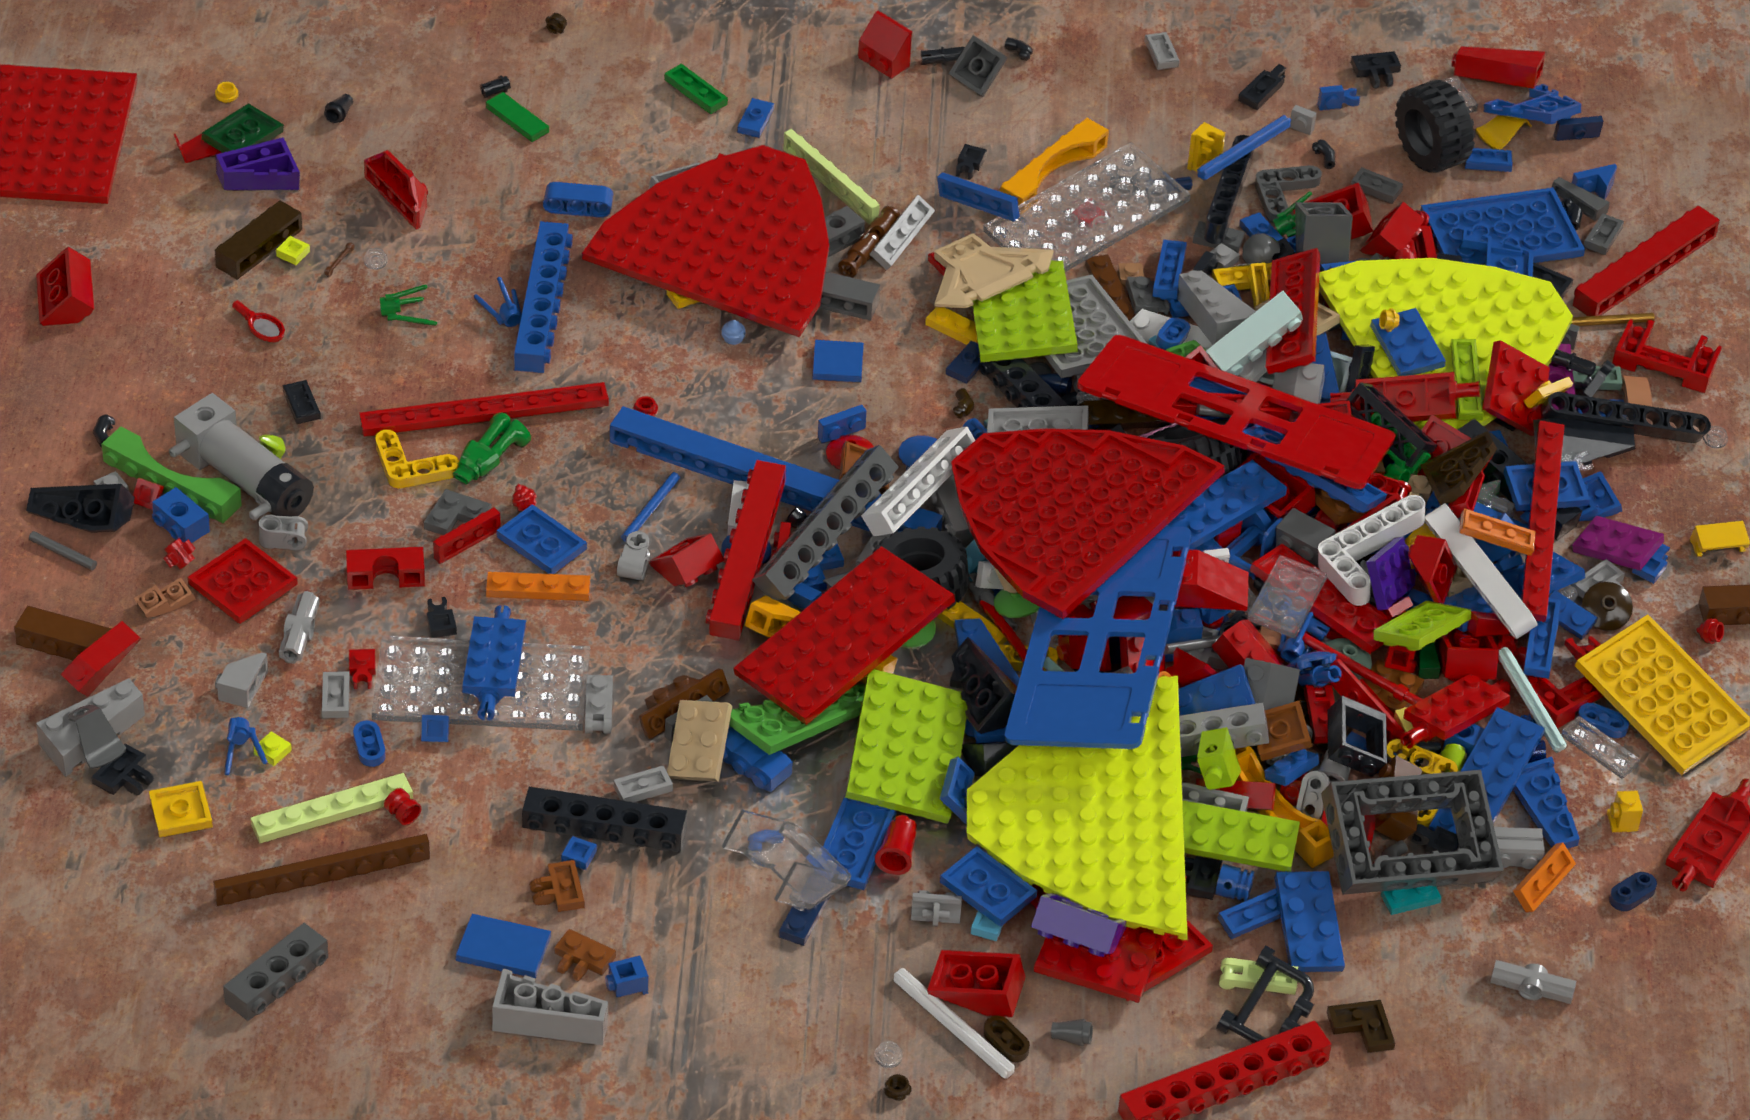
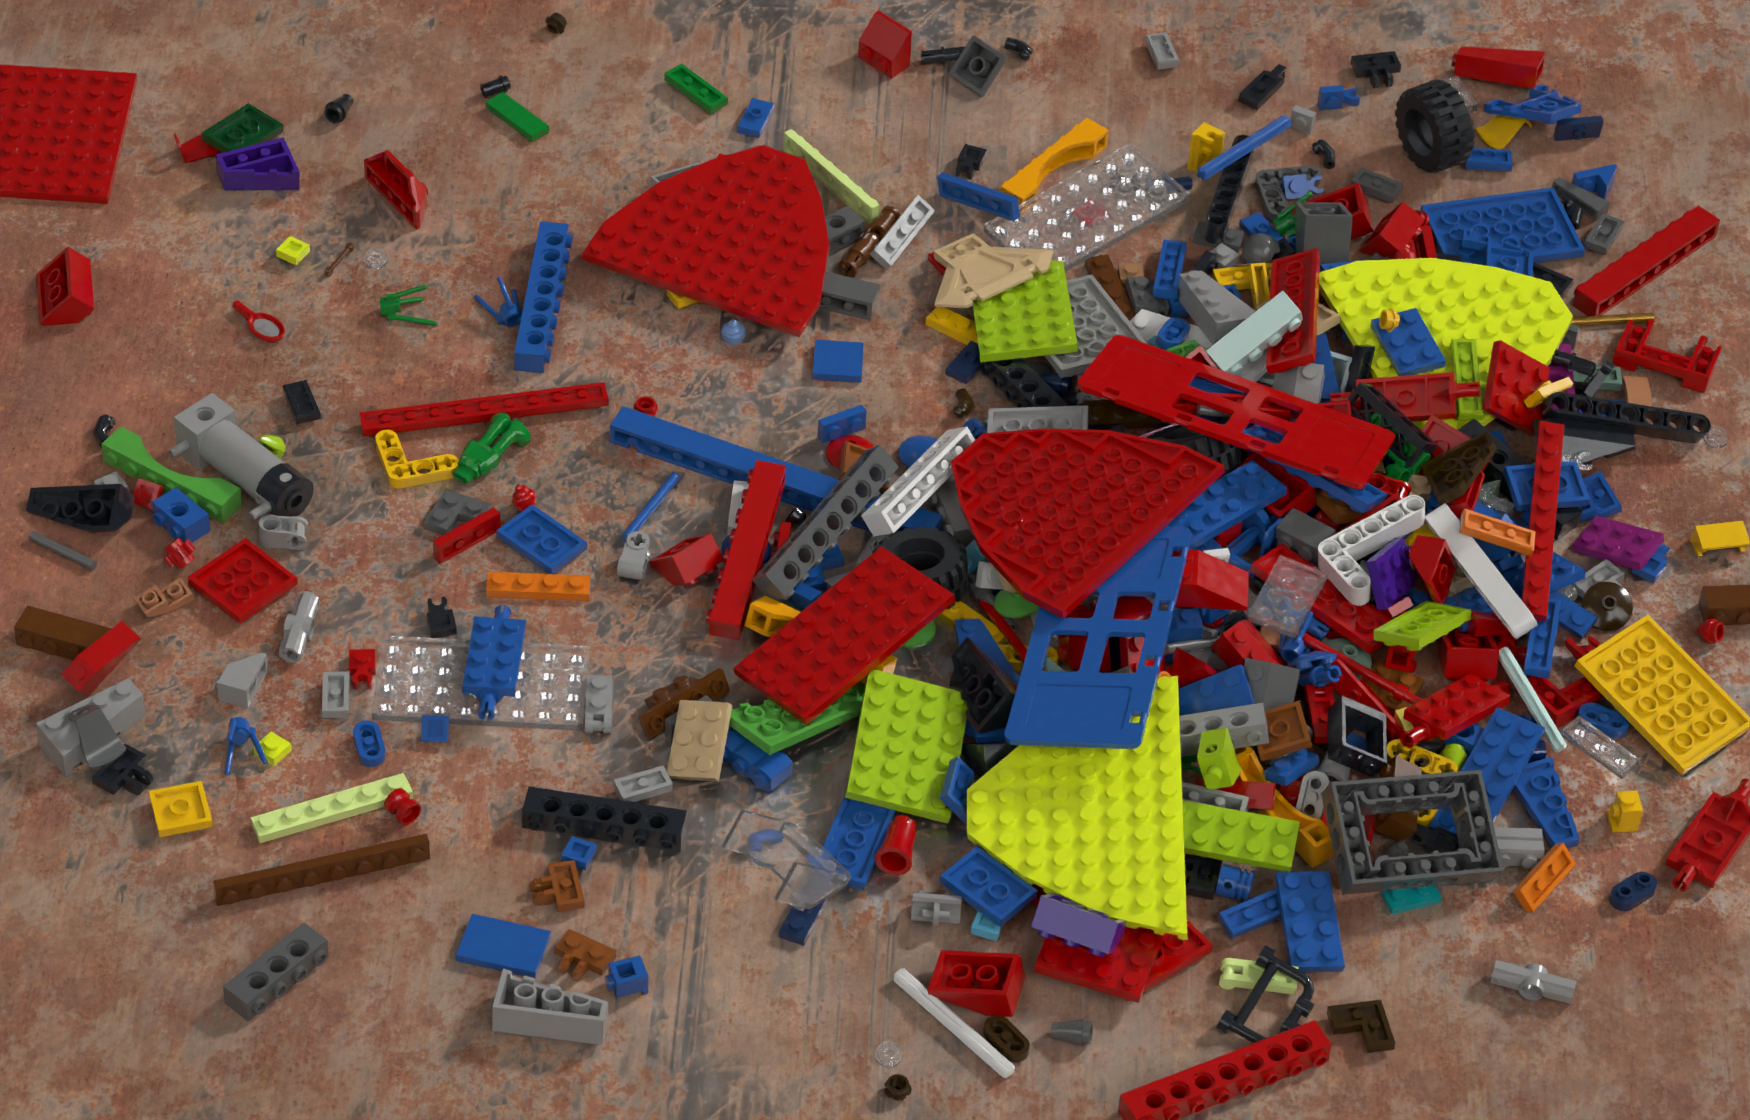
yellow plate [215,82,239,103] -> none
dark brown brick [215,200,302,280] -> none
red arch [346,547,425,590] -> none
blue beam [543,182,614,218] -> none
dark green piece [1417,642,1441,679] -> none
none -> blue plate [1281,174,1324,200]

